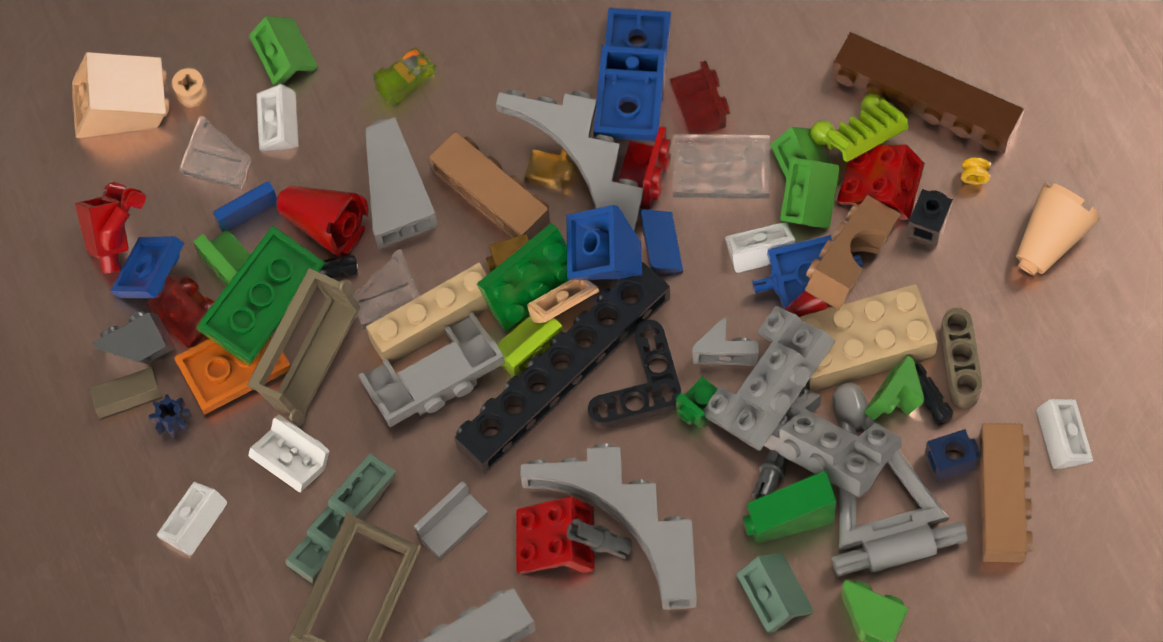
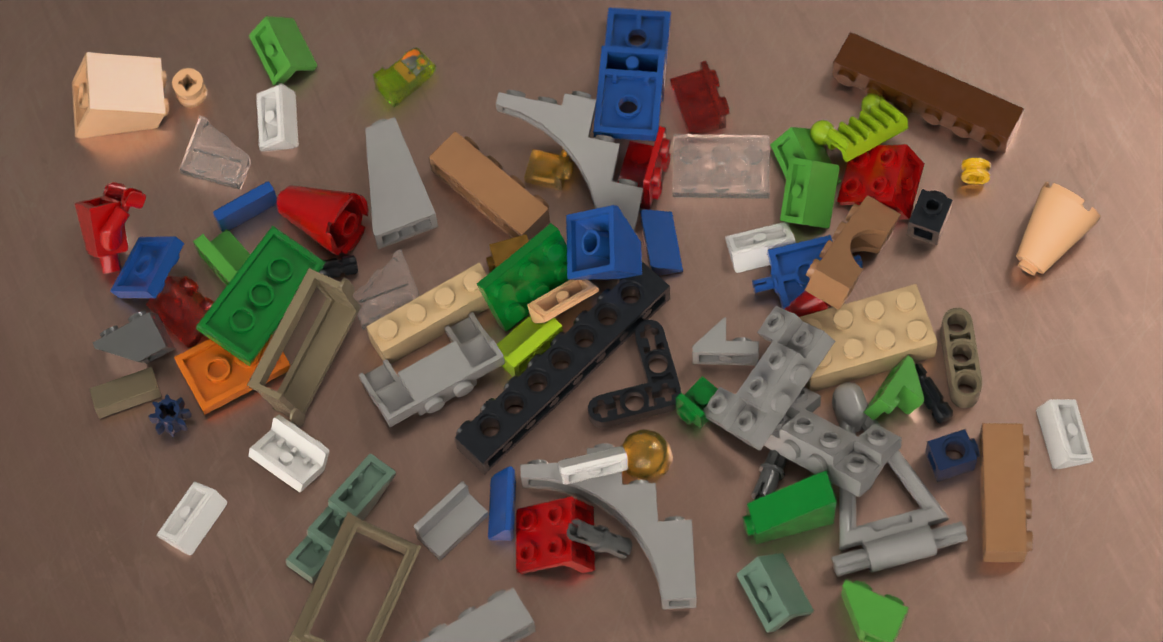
none -> blue slope [488,466,516,541]
none -> white slope [558,447,628,485]
none -> clear yellow hair [621,429,673,480]

